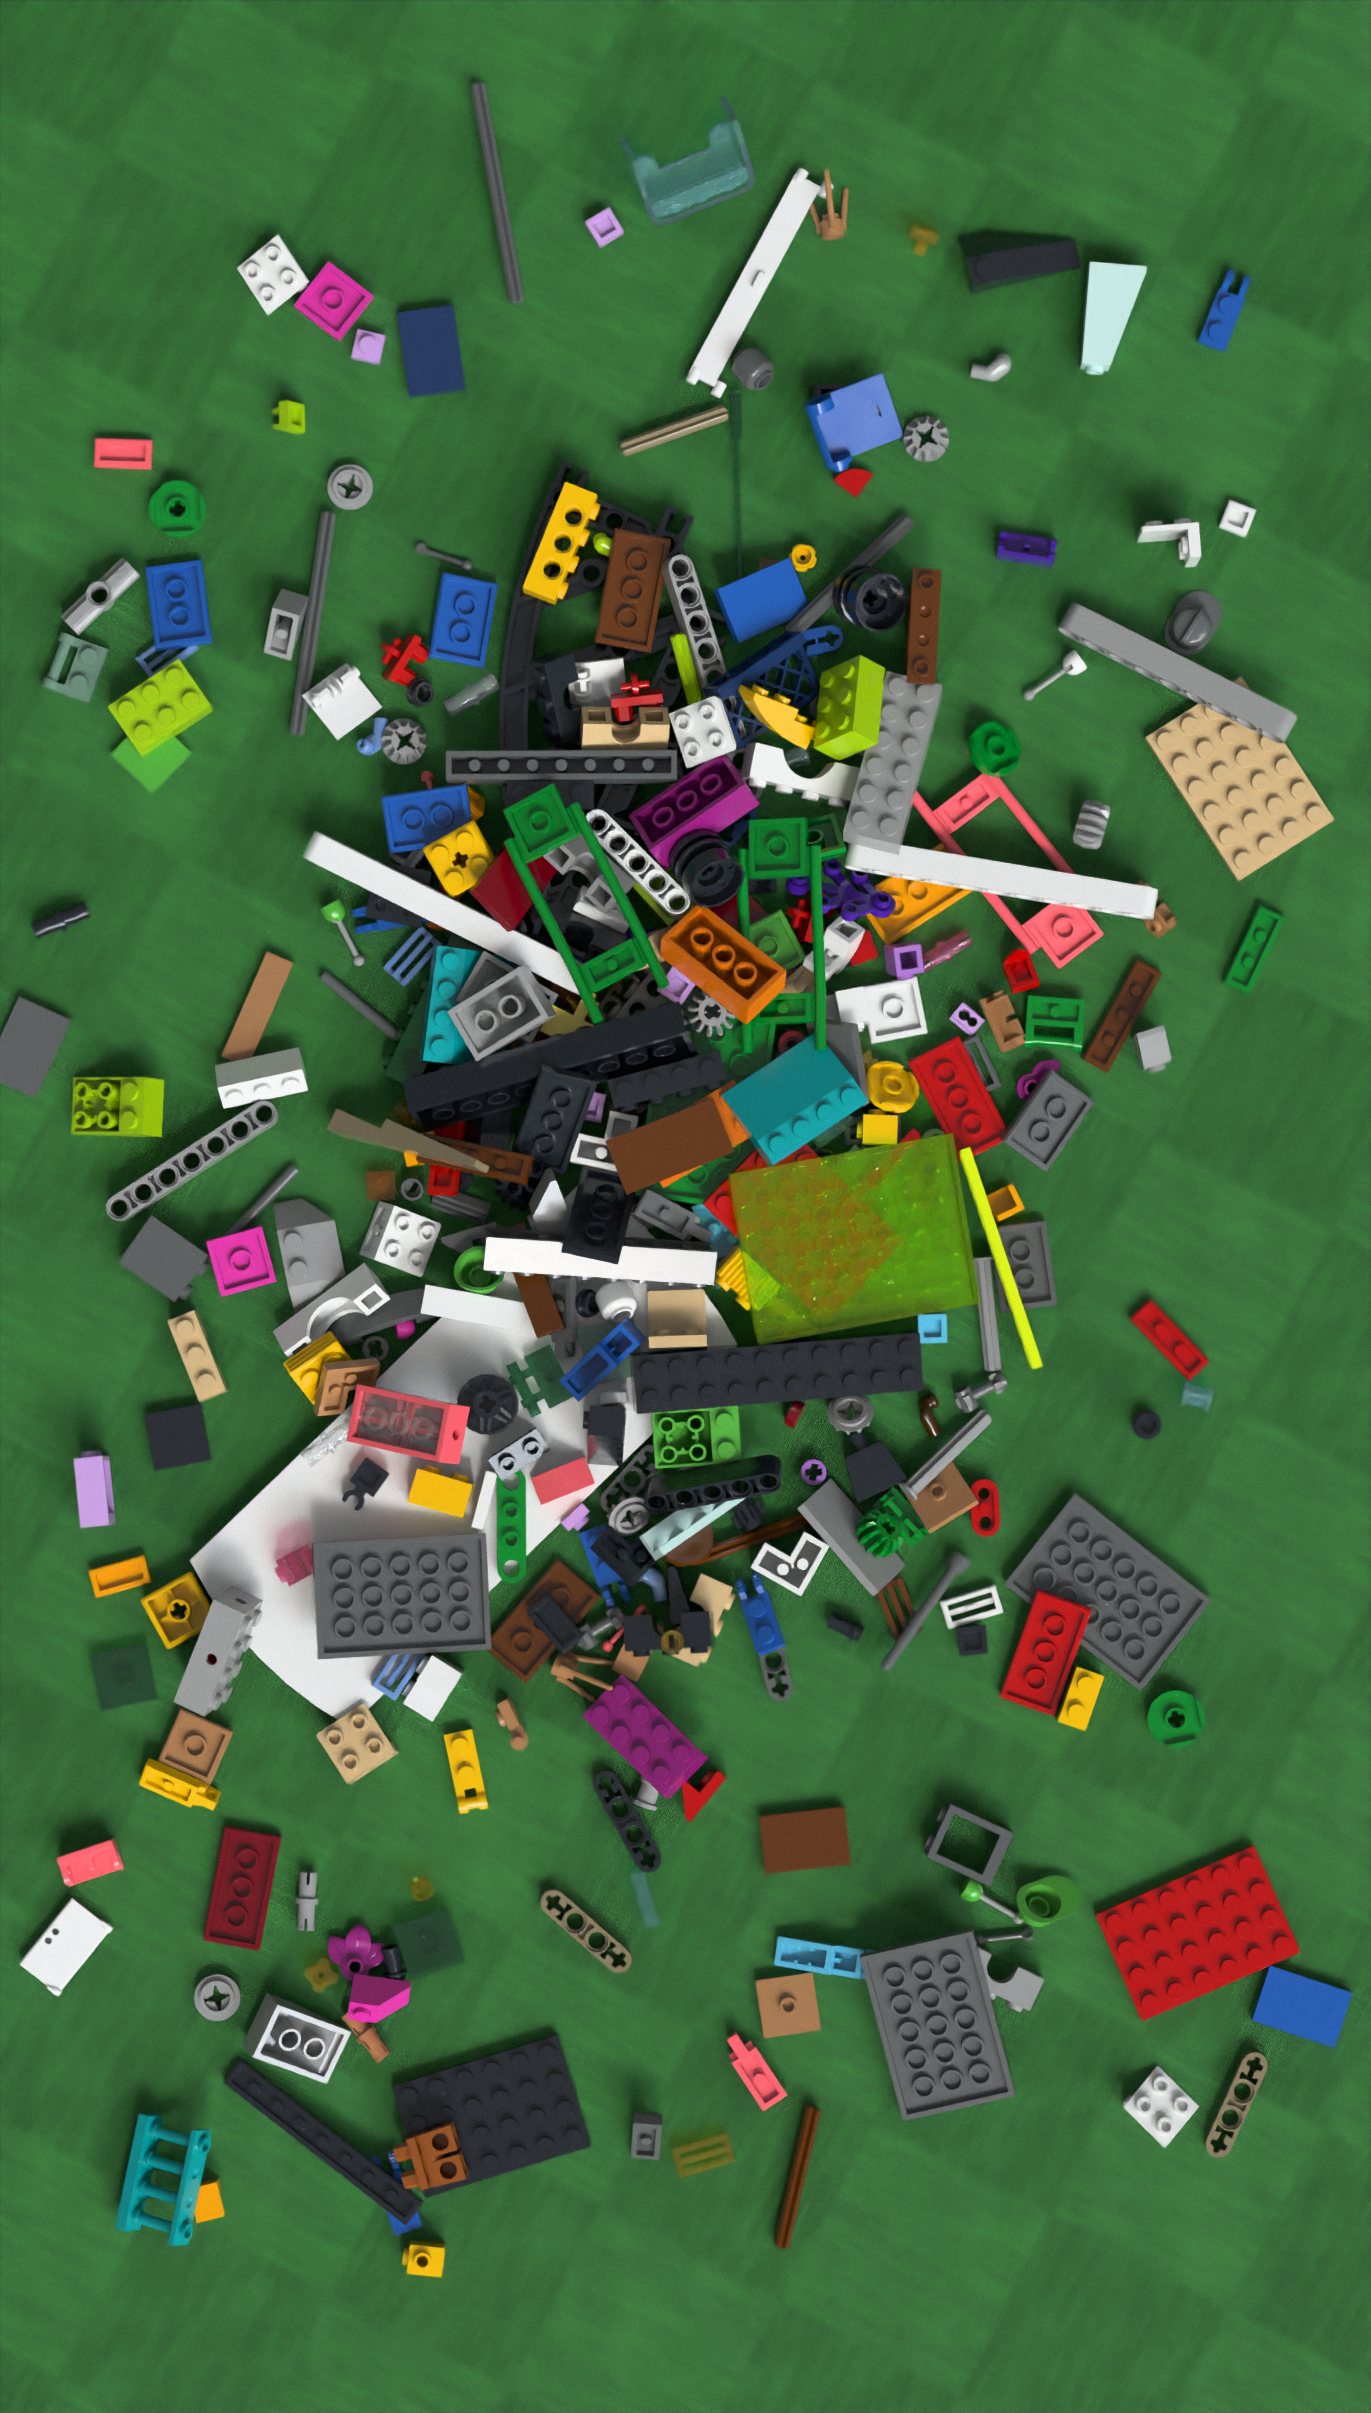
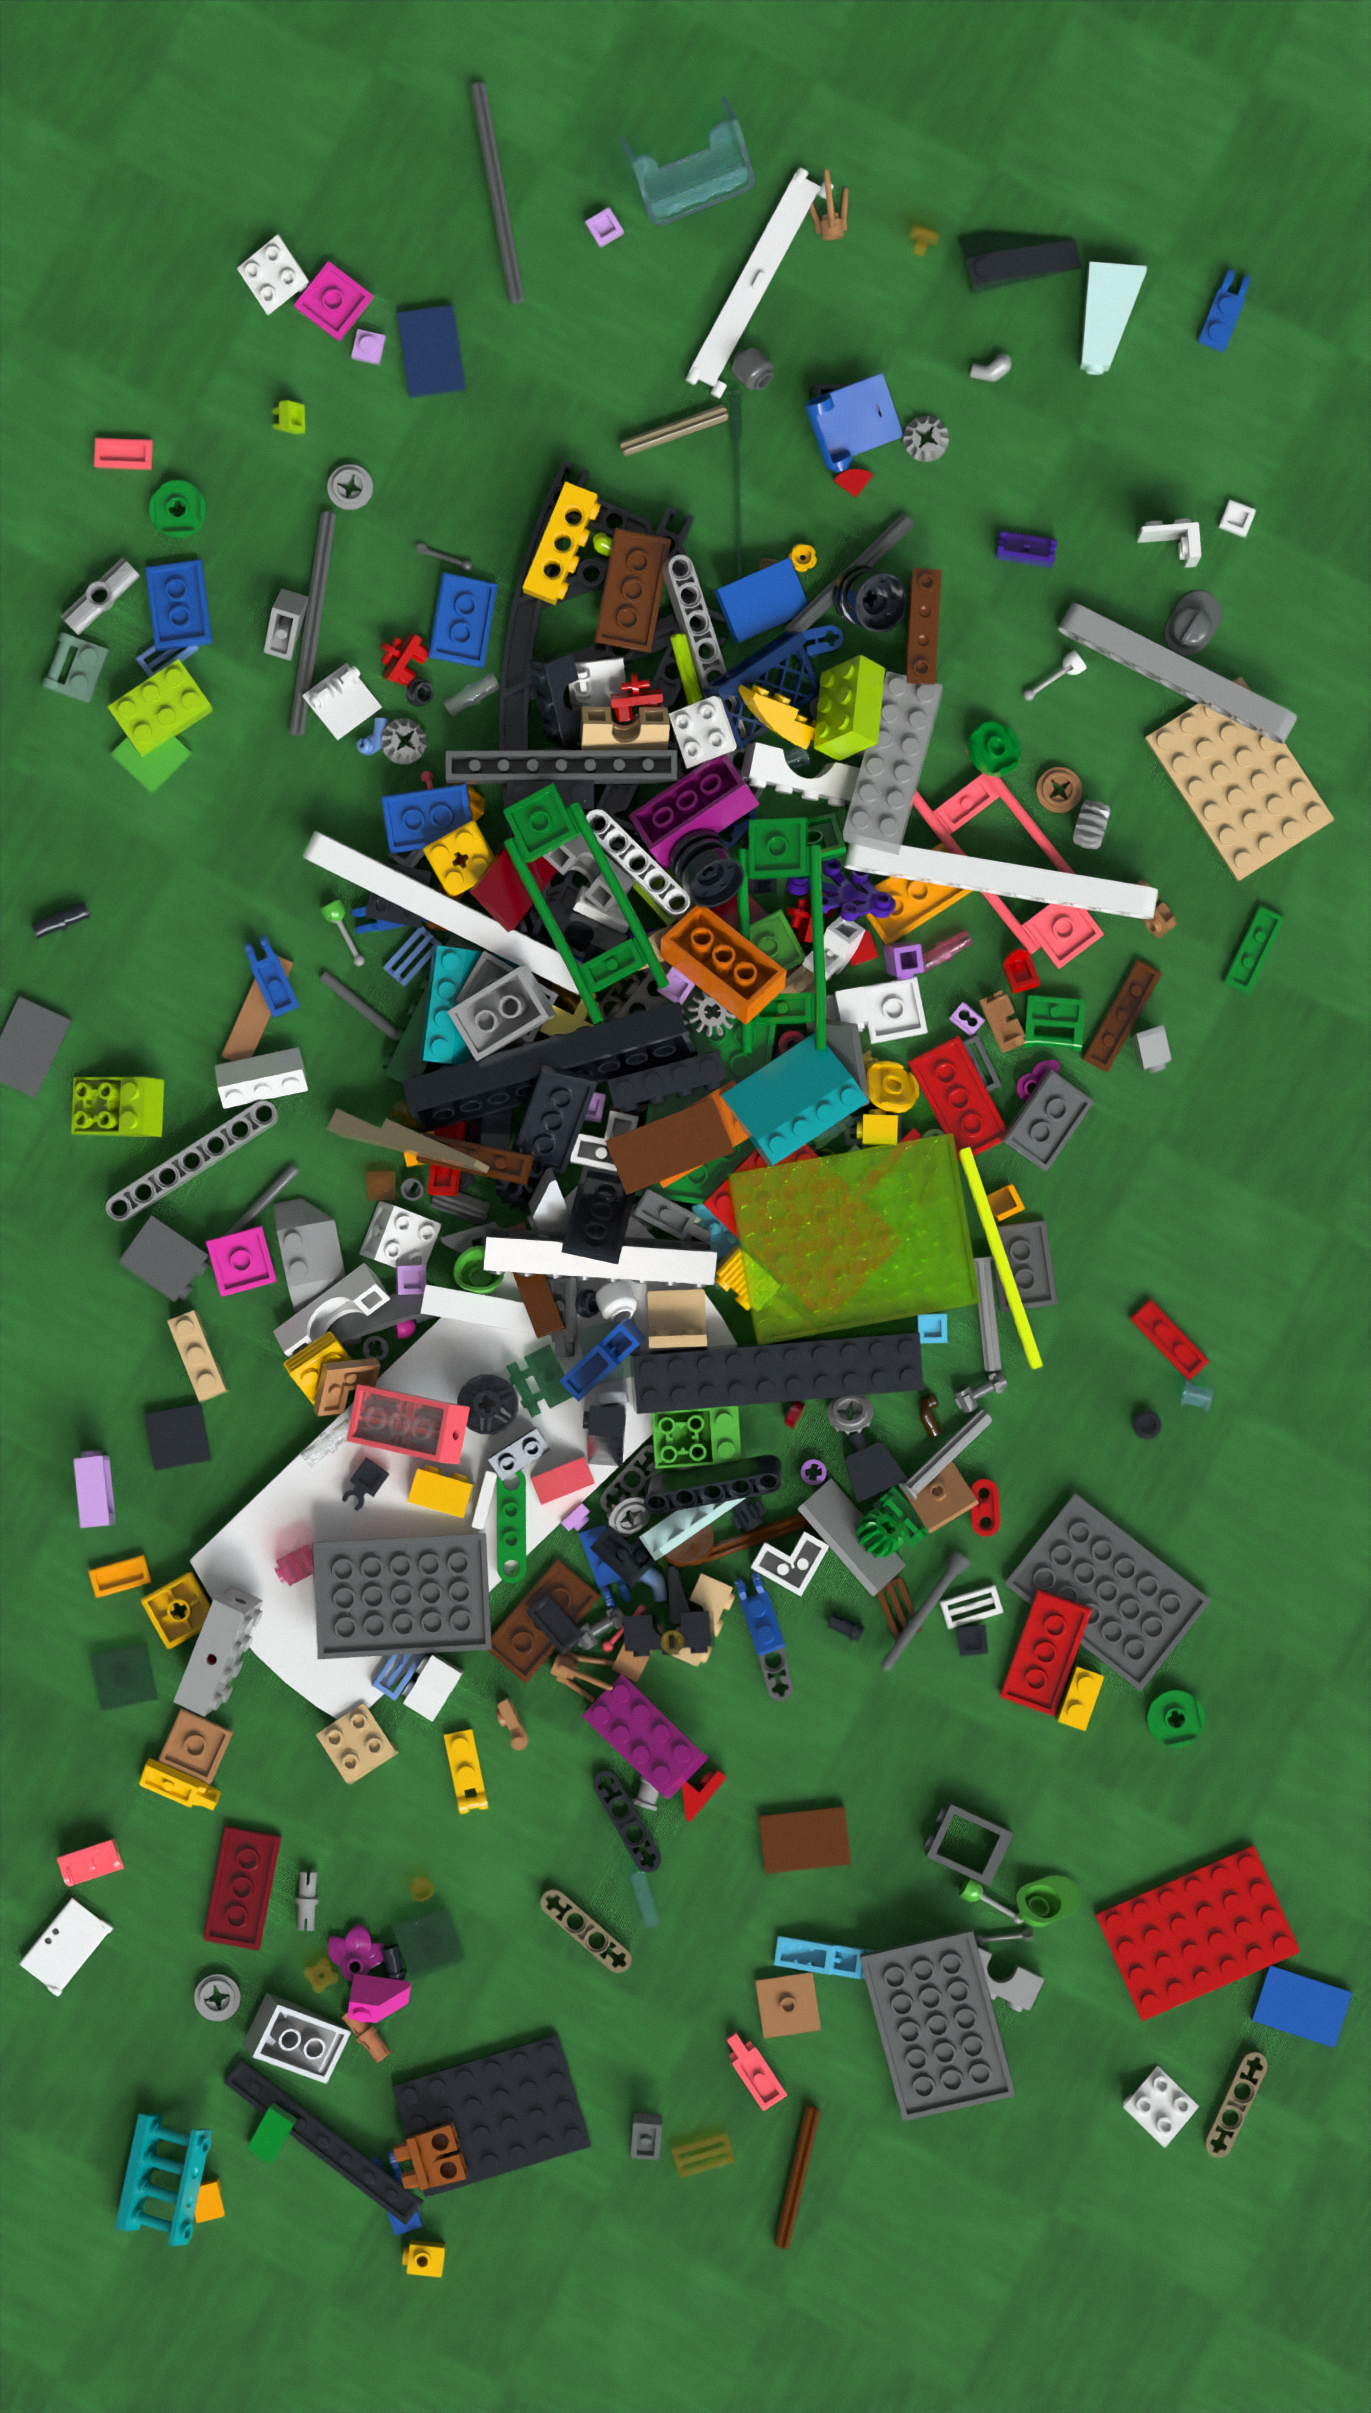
none -> blue hinge [243,935,300,1018]
none -> green tile [247,2103,297,2165]
none -> lavender plate [396,1265,427,1295]
none -> medium nougat gear [1036,767,1082,813]

